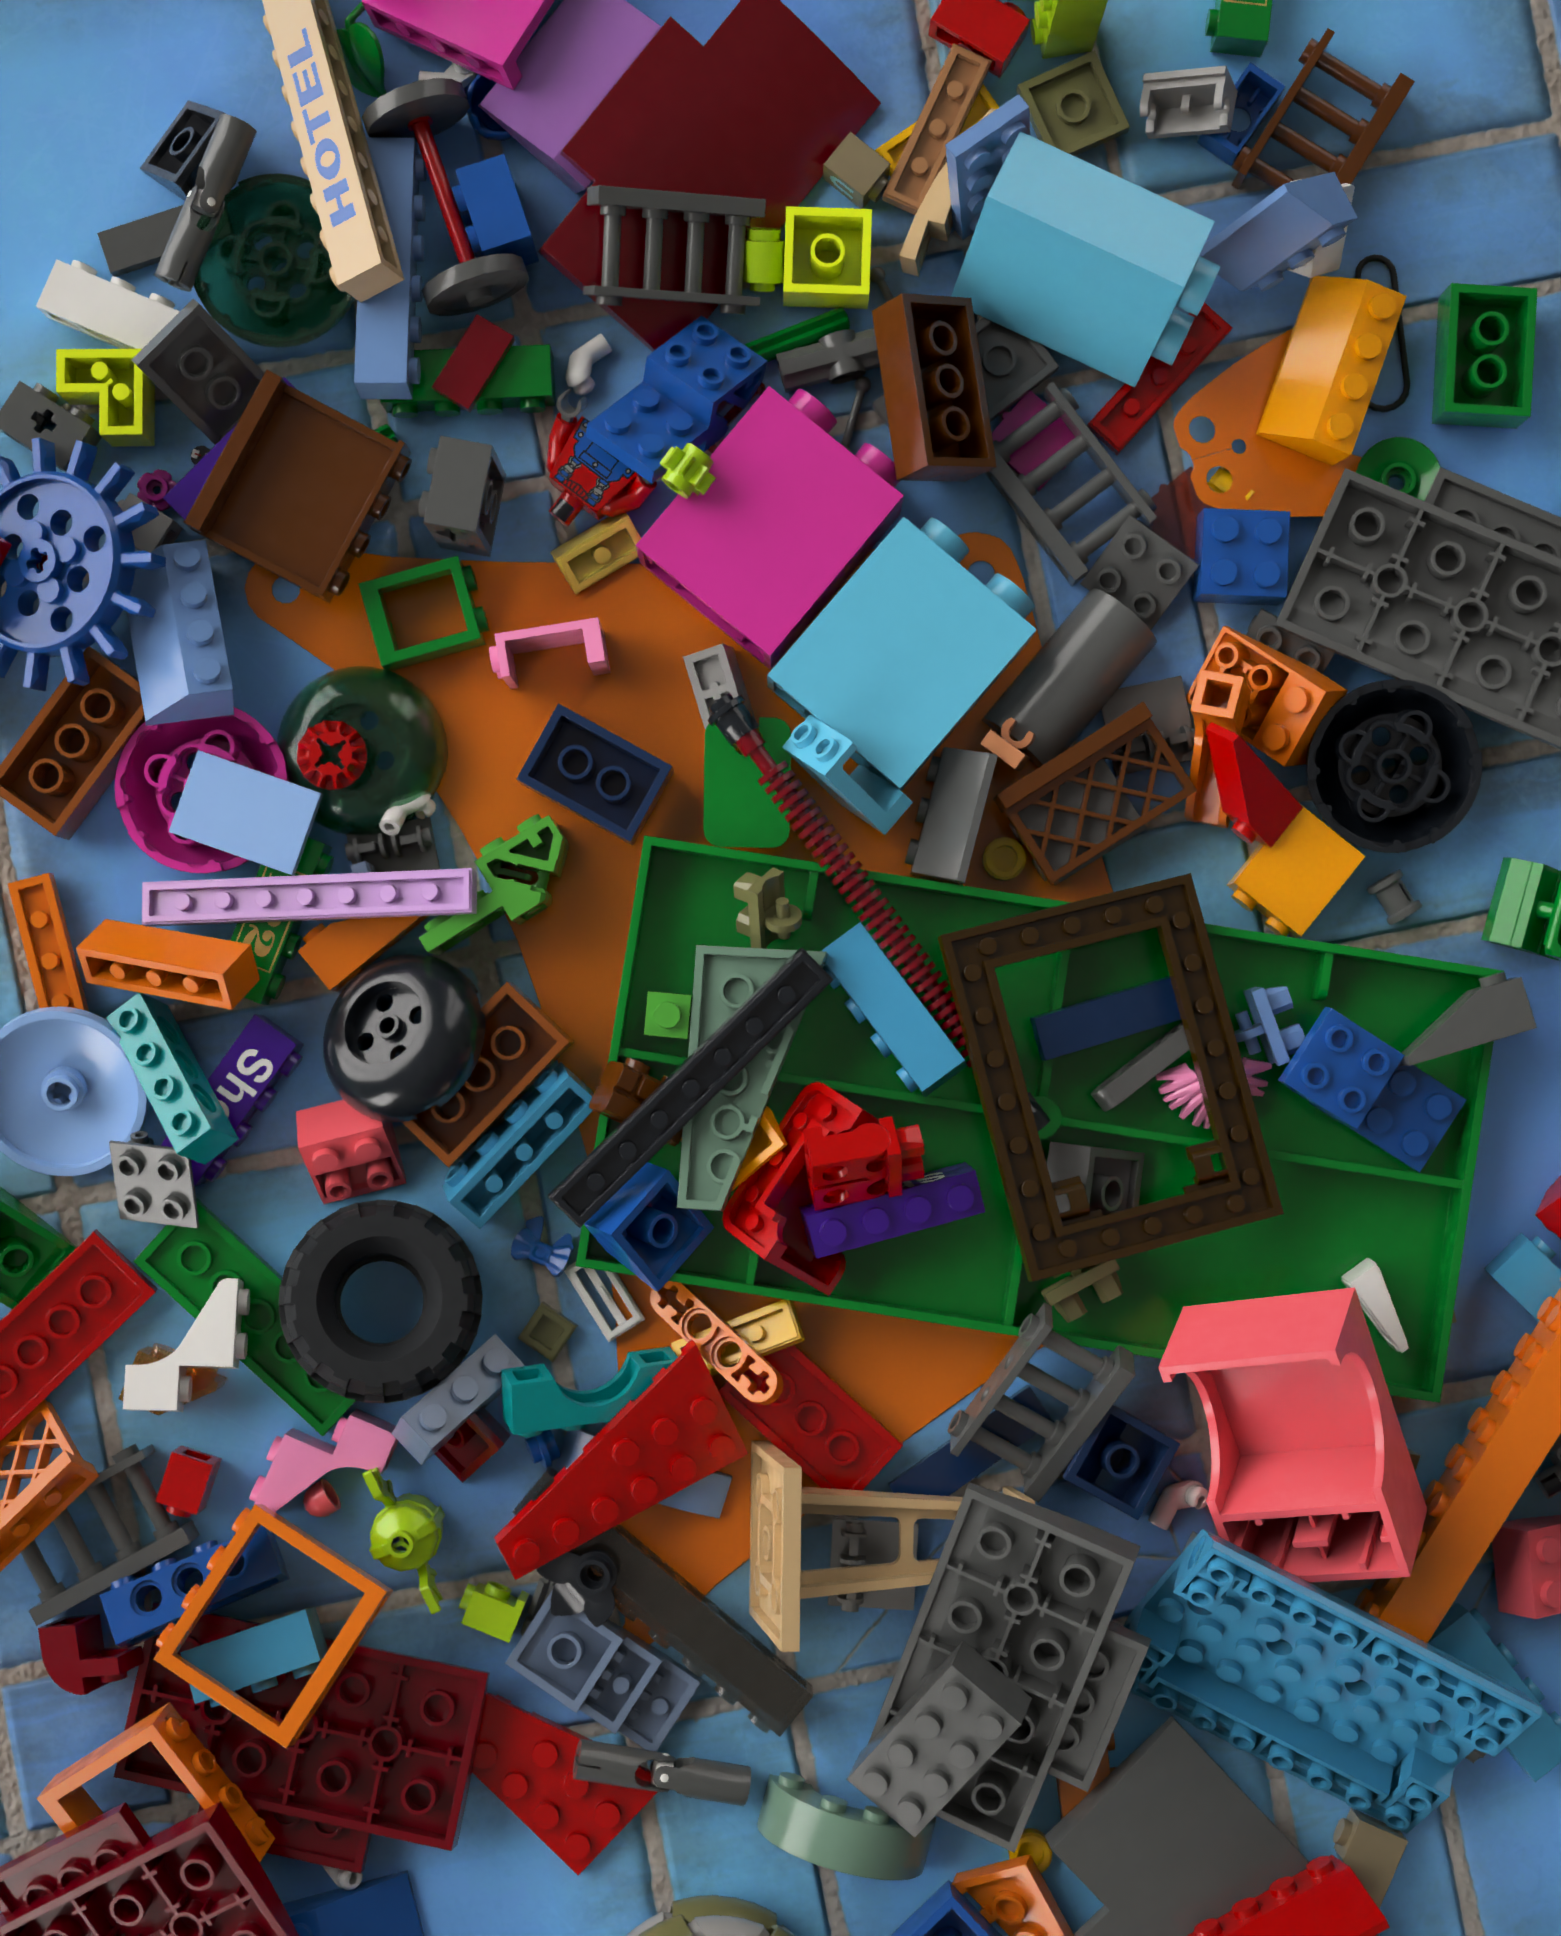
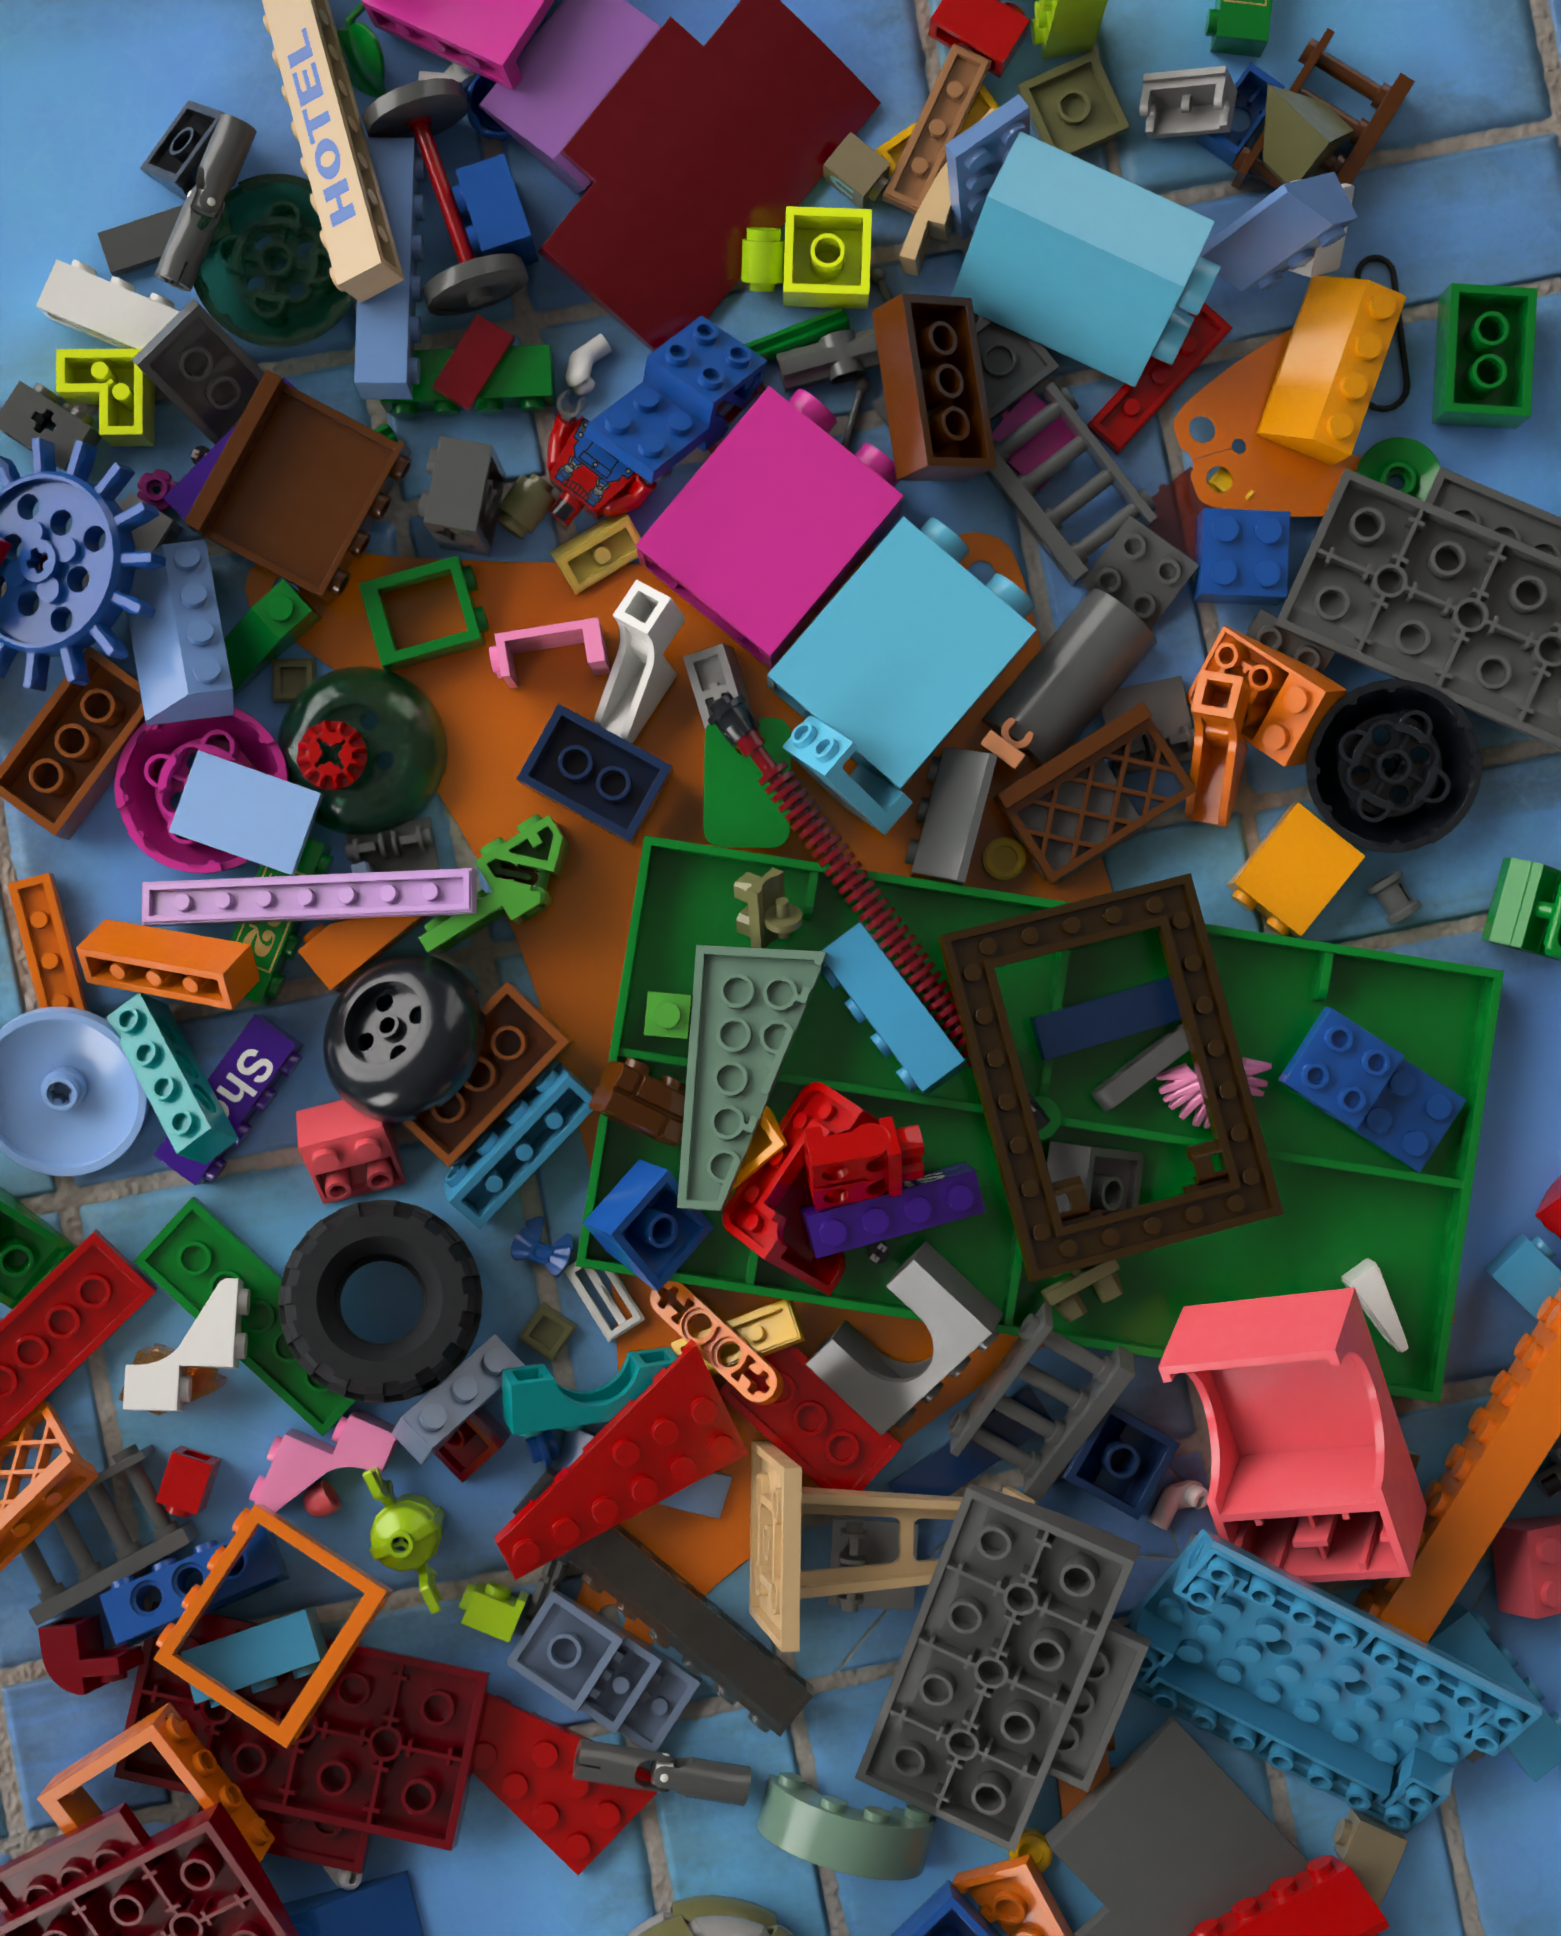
hinge [109,1131,199,1228] -> none
white arm [379,789,436,836] -> none
black plate [537,1550,618,1627] -> none
black tile [548,947,833,1228] -> none
dark grey fence [583,185,766,314] -> none
lime gear [659,443,716,499] -> none
dark grey brick [847,1640,1032,1837] -> none
red slope [1206,722,1303,848] -> none
medium blue hips [1234,986,1305,1066] -> none
dark grey slope [1399,972,1537,1066] -> none
none -> green slope [224,579,322,698]
none -> olive tile [272,658,317,703]
none -> olive brick [495,473,555,540]
none -> white arch [594,579,686,744]
none -> dark grey arch [806,1241,1004,1436]
none -> black piece [868,1242,889,1264]
none -> olive slope [1262,84,1354,184]

